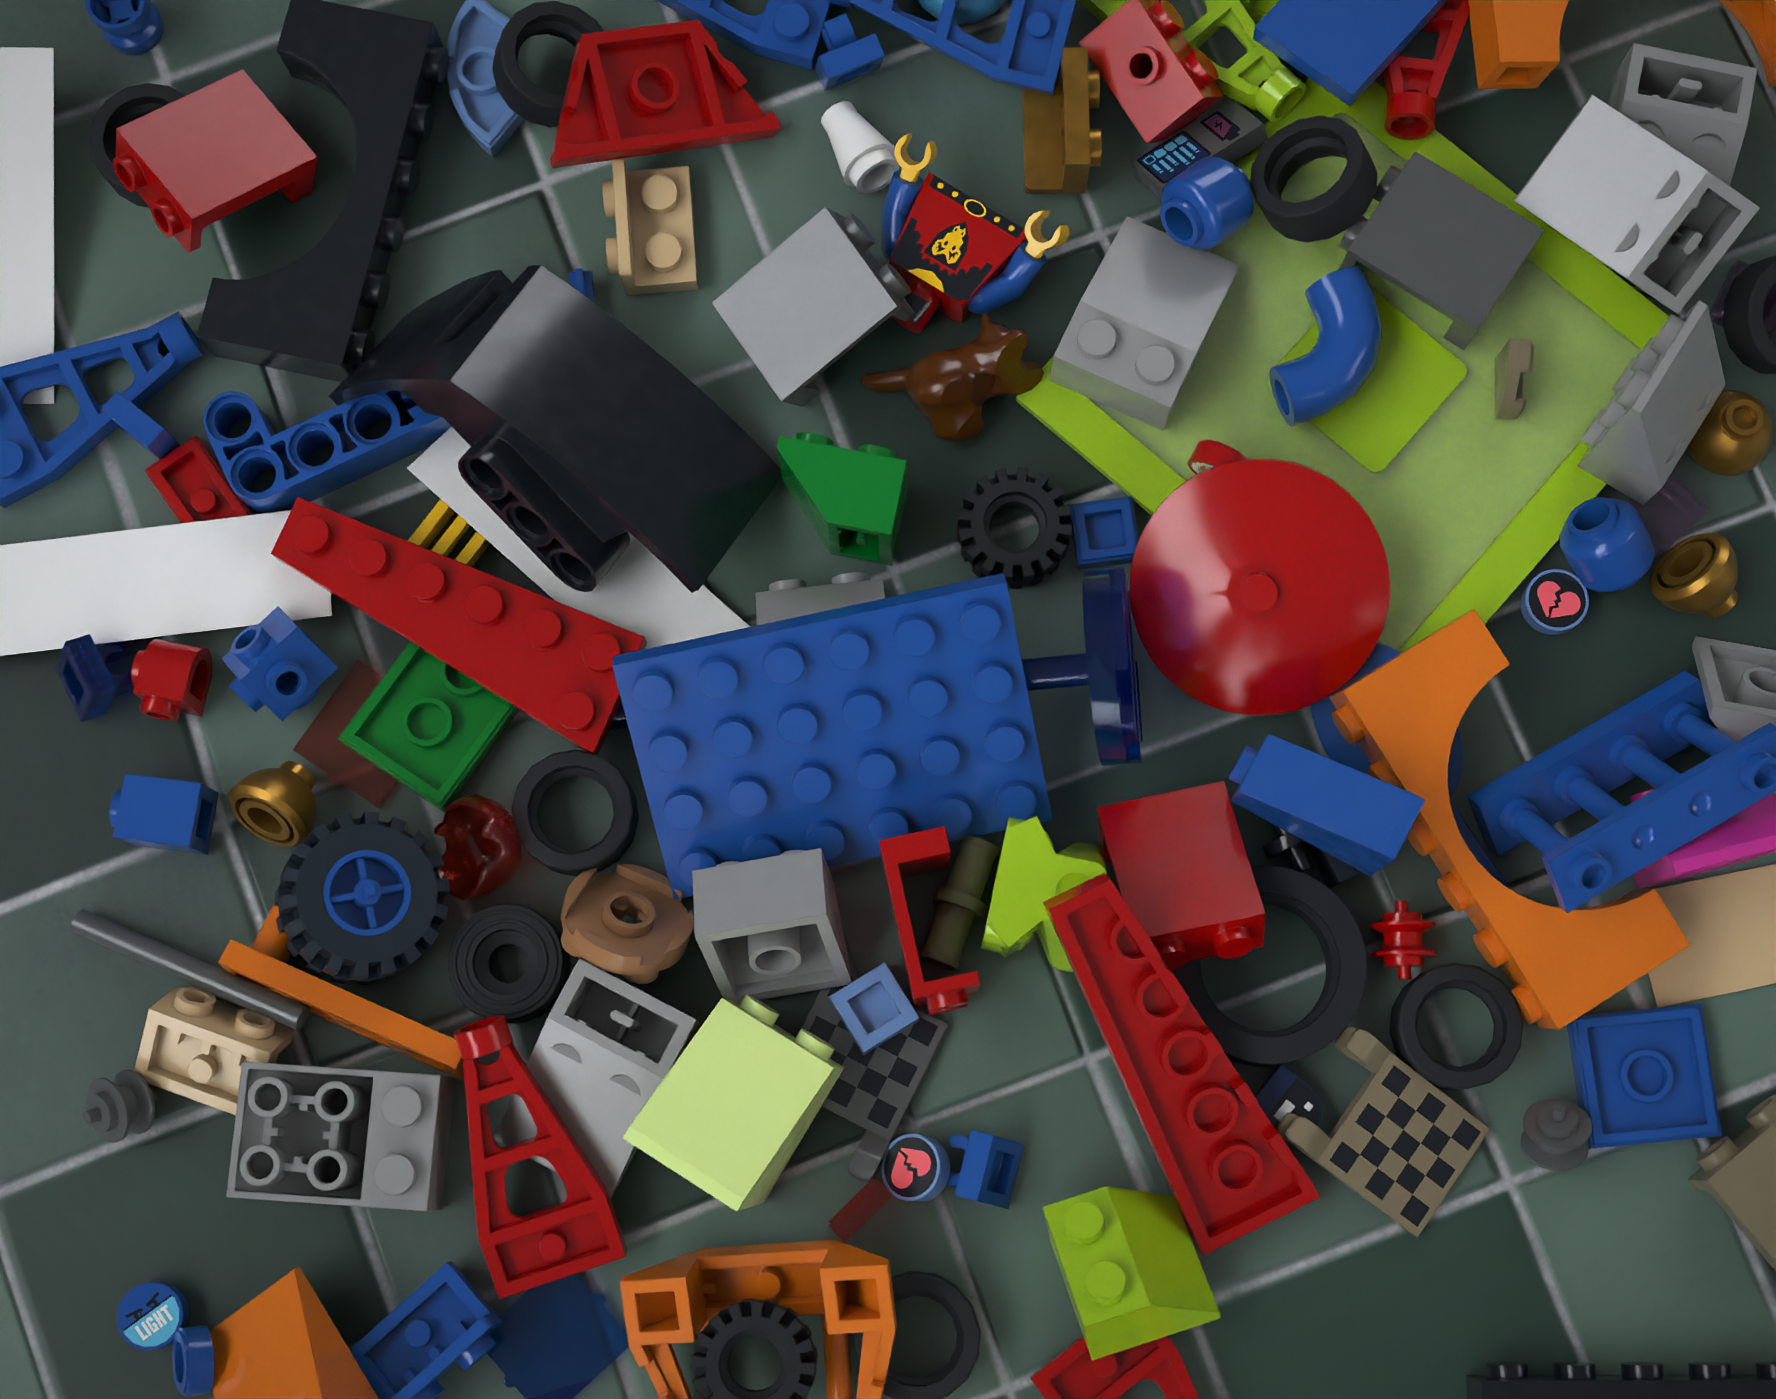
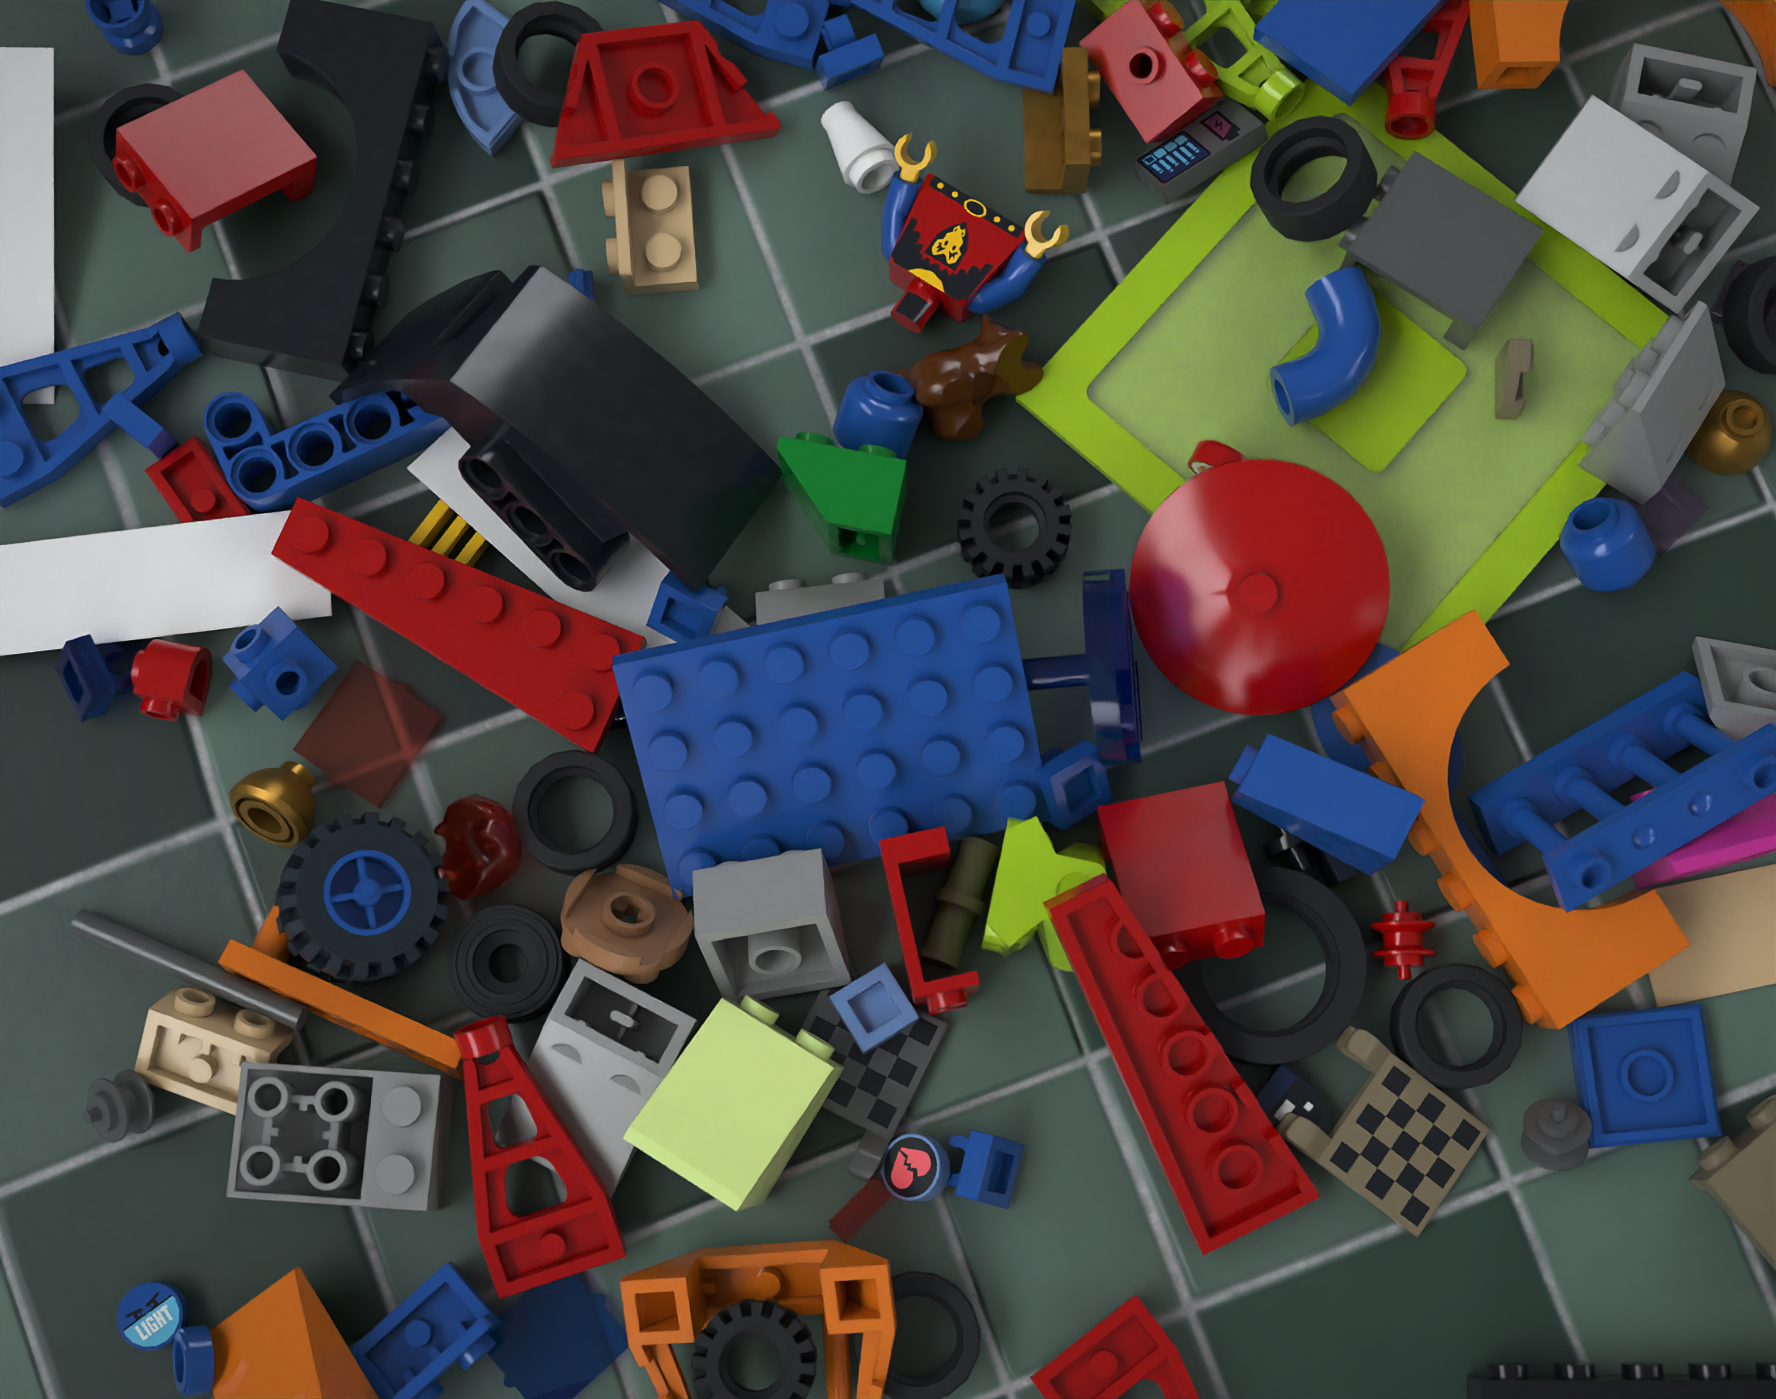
blue brick [109,773,219,855] -> none
green tile [337,641,520,813] -> none
panel [712,207,916,407] -> none
lime slope [1043,1186,1220,1361] -> none
light grey slope [1050,216,1240,431] -> none
blue tile [1070,496,1139,570] -> none
blue head [1160,156,1254,251] -> none
tile [1520,569,1589,635] -> none
pearl gold brick [1650,533,1738,618] -> none
none -> blue tile [646,571,728,642]
none -> blue head [833,370,923,459]
none -> blue tile [1035,740,1113,831]

